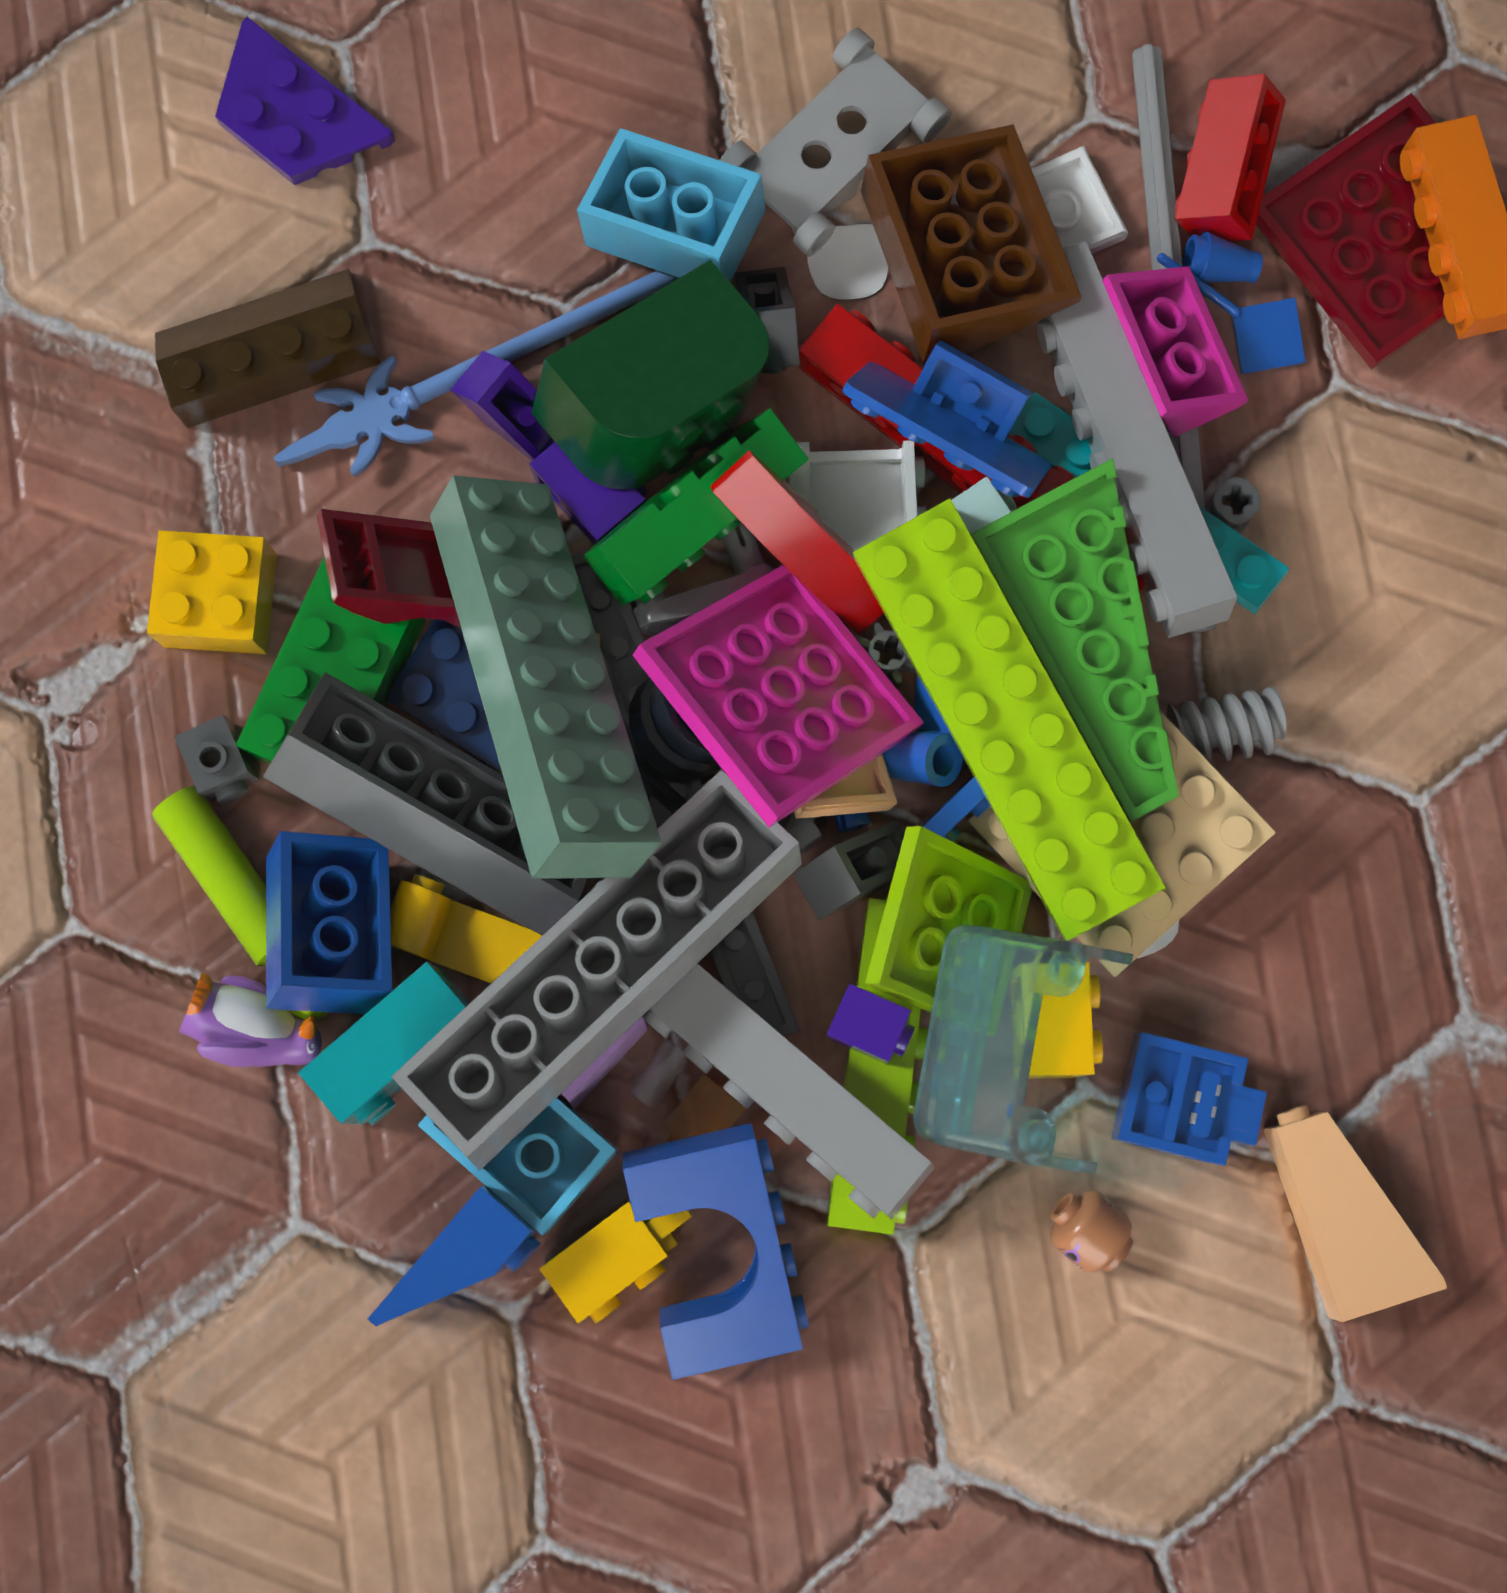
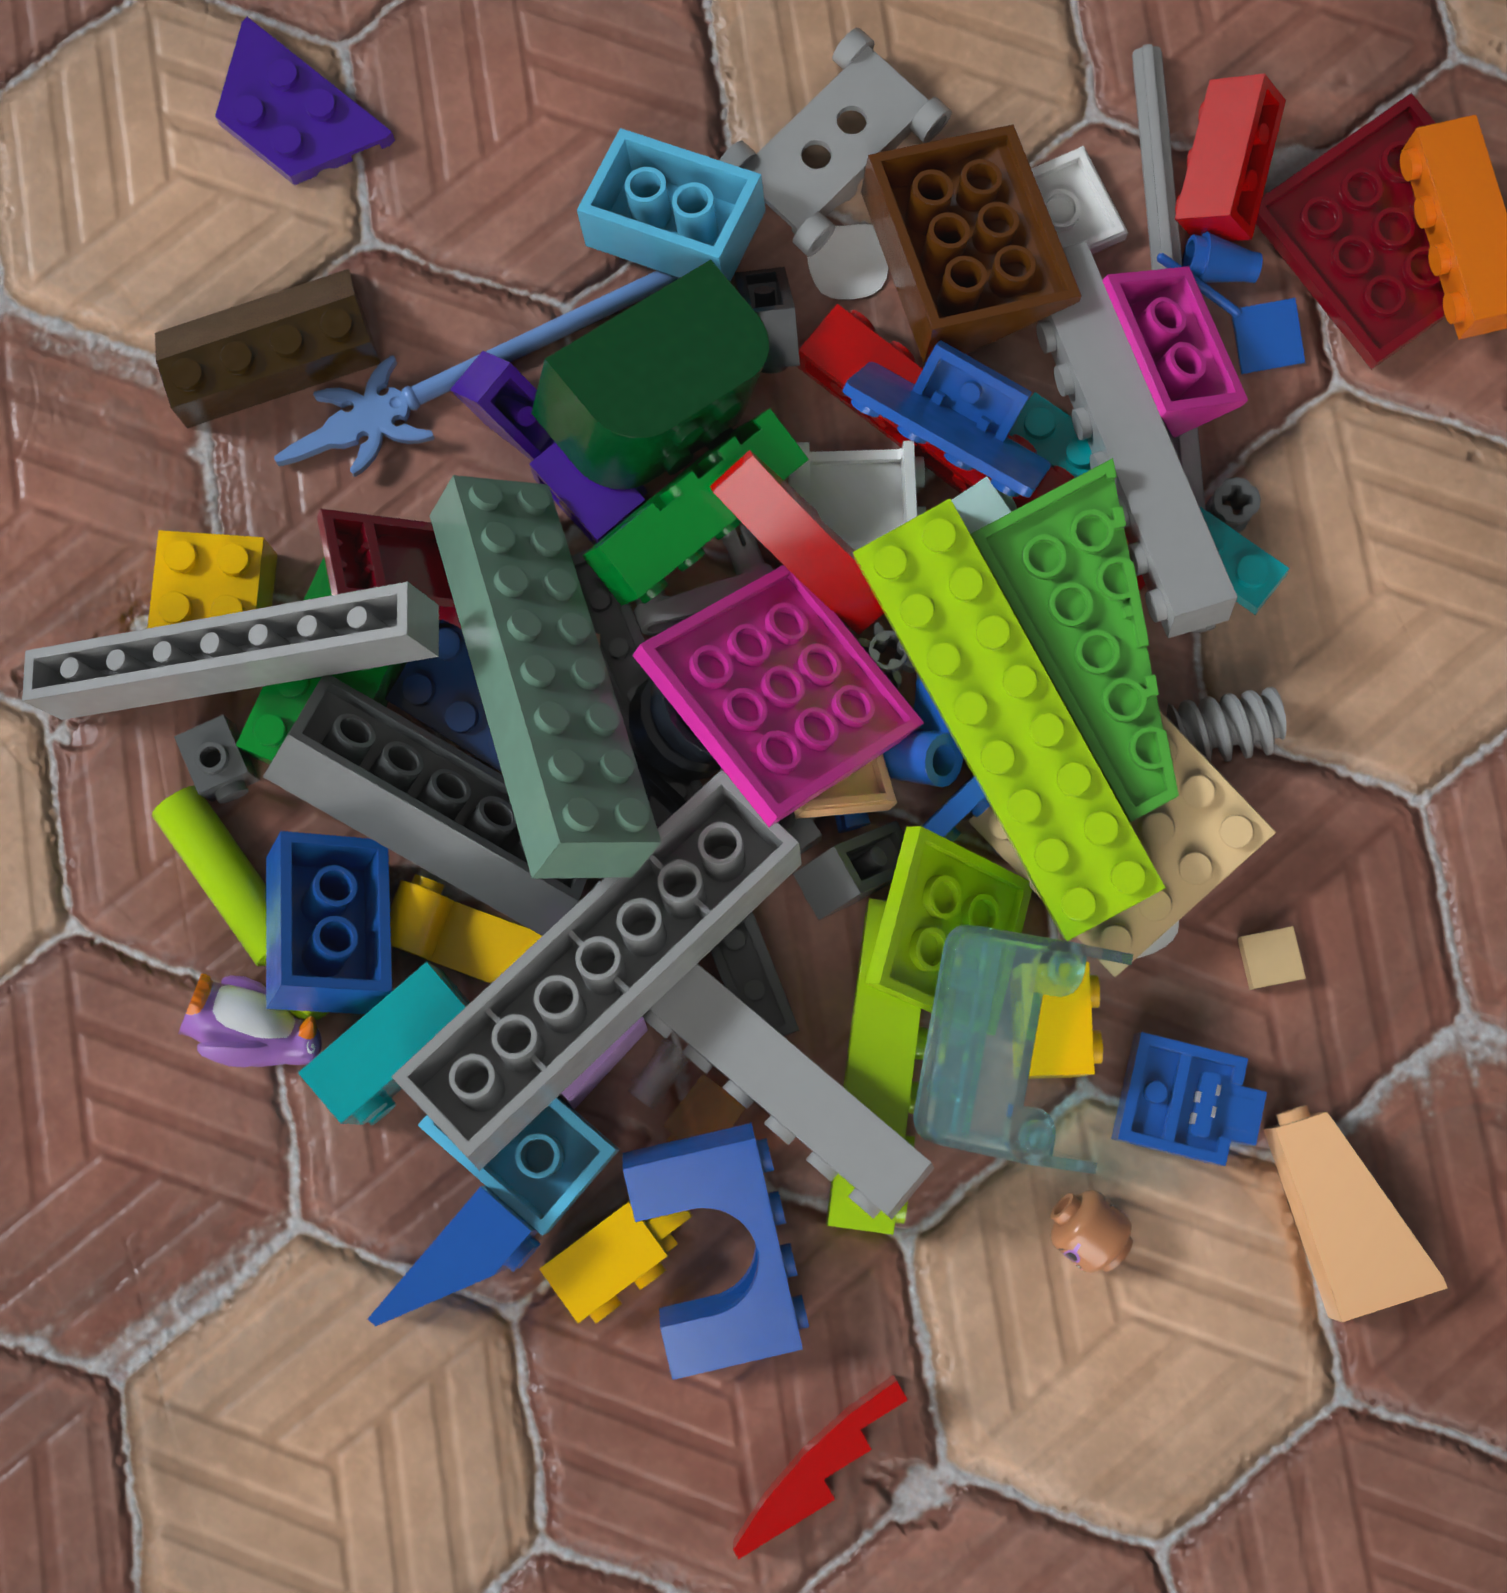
dark purple brick [826,984,915,1064] -> none
none -> light grey brick [22,582,439,720]
none -> red slope [733,1375,908,1560]
none -> tan tile [1237,926,1306,990]

